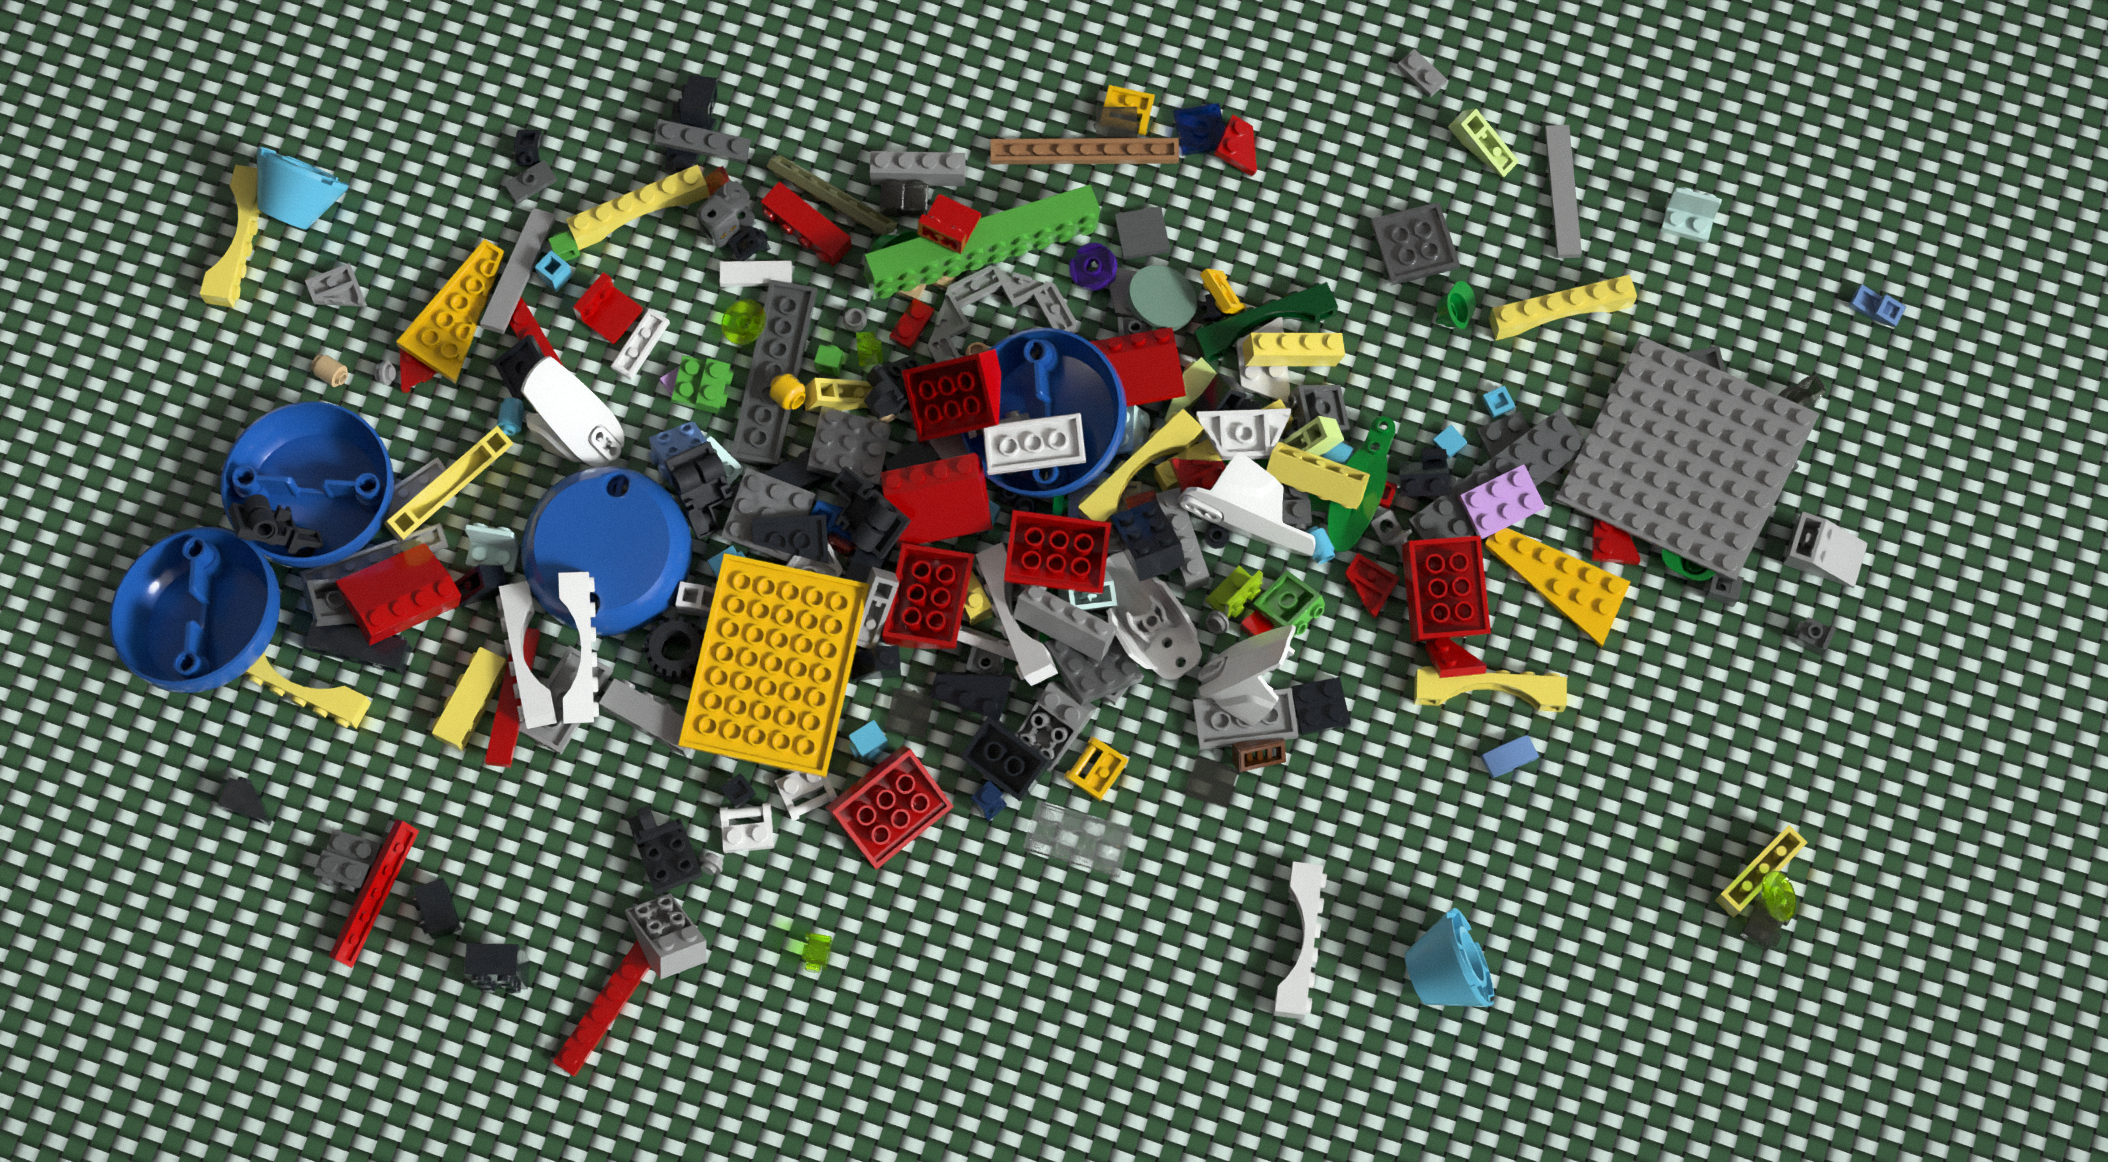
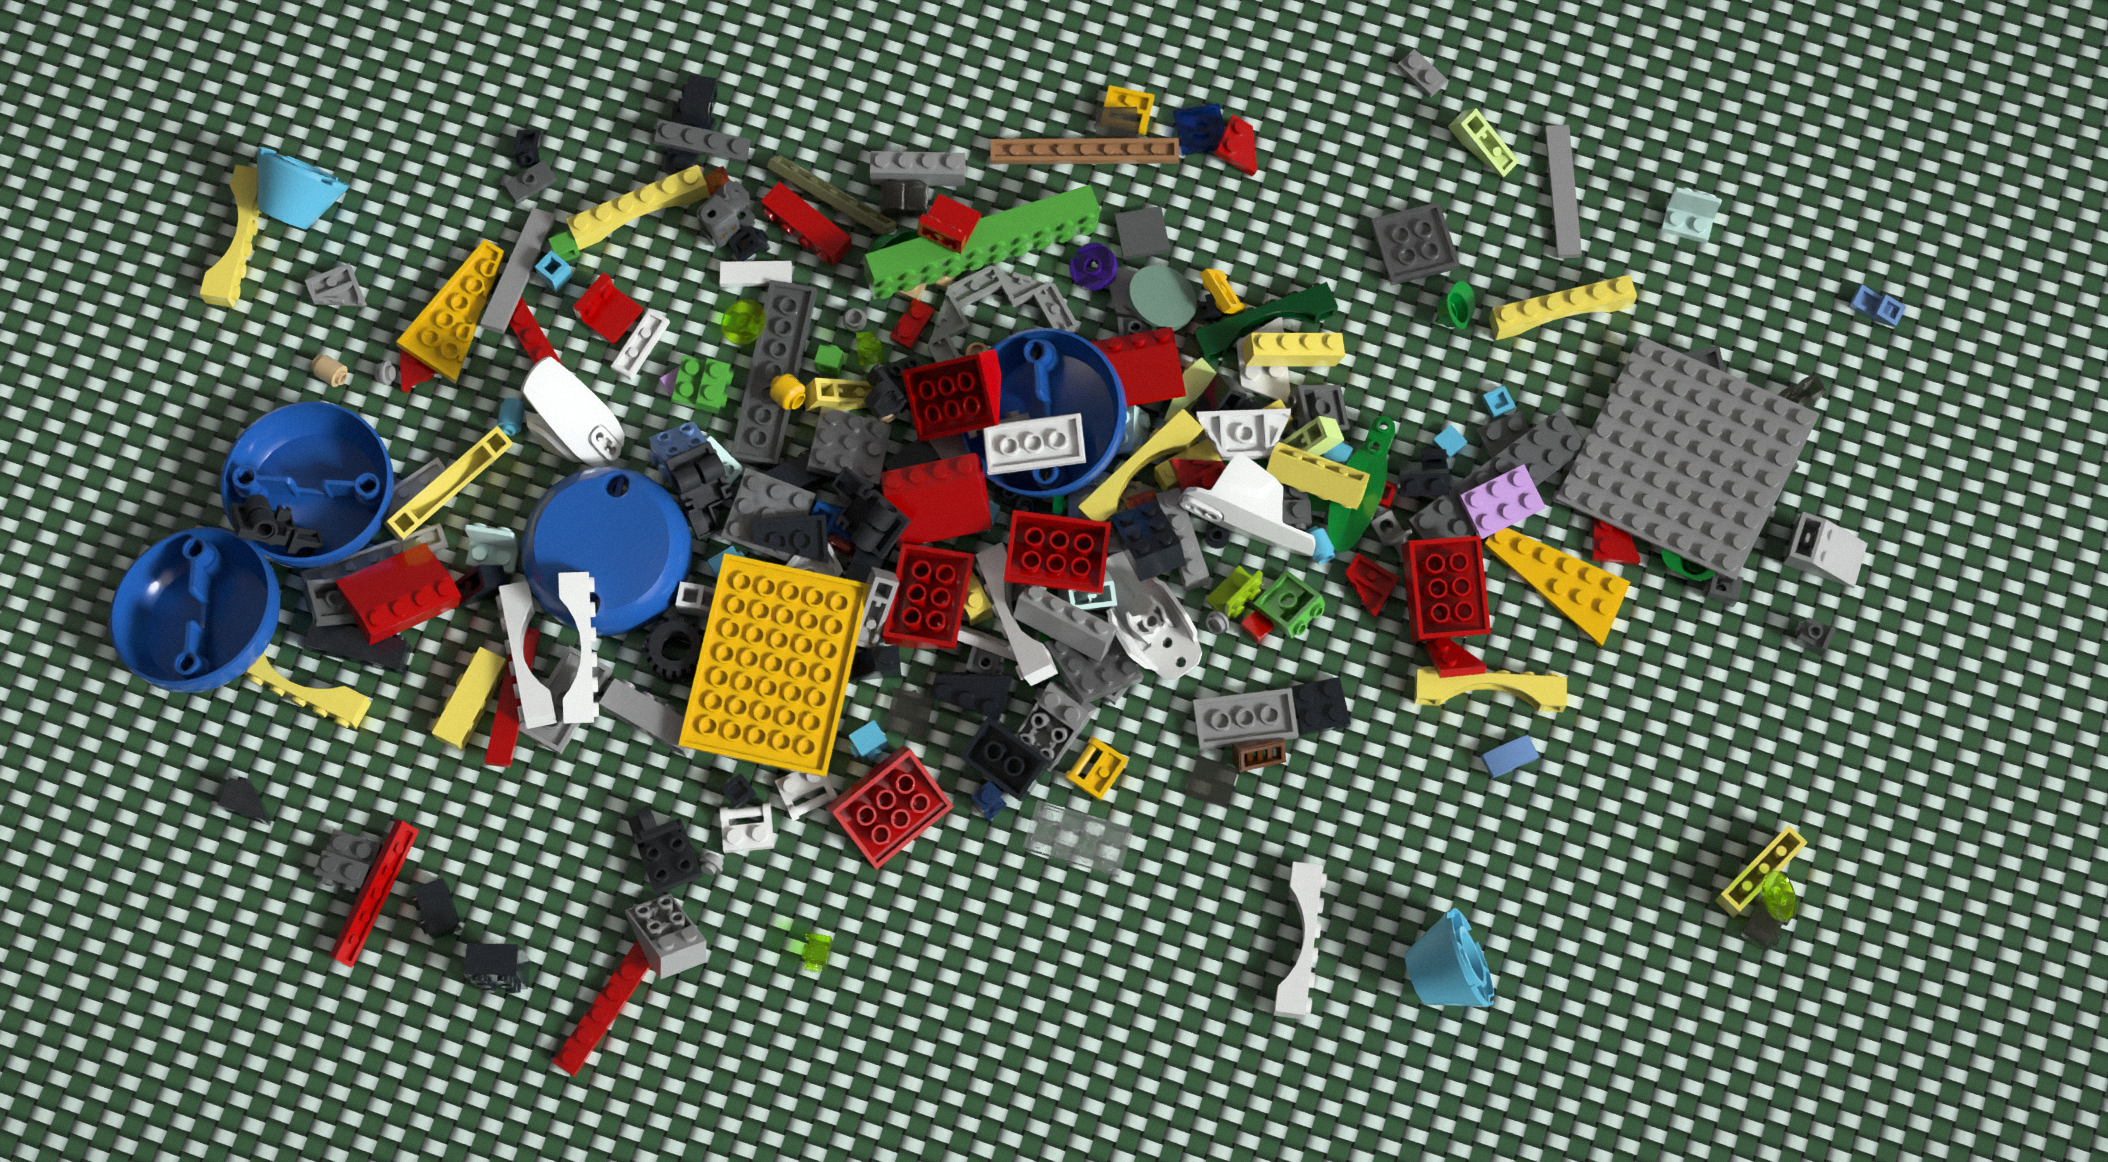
black plate [493,335,545,401] -> none
white piece [1198,624,1296,726] -> none

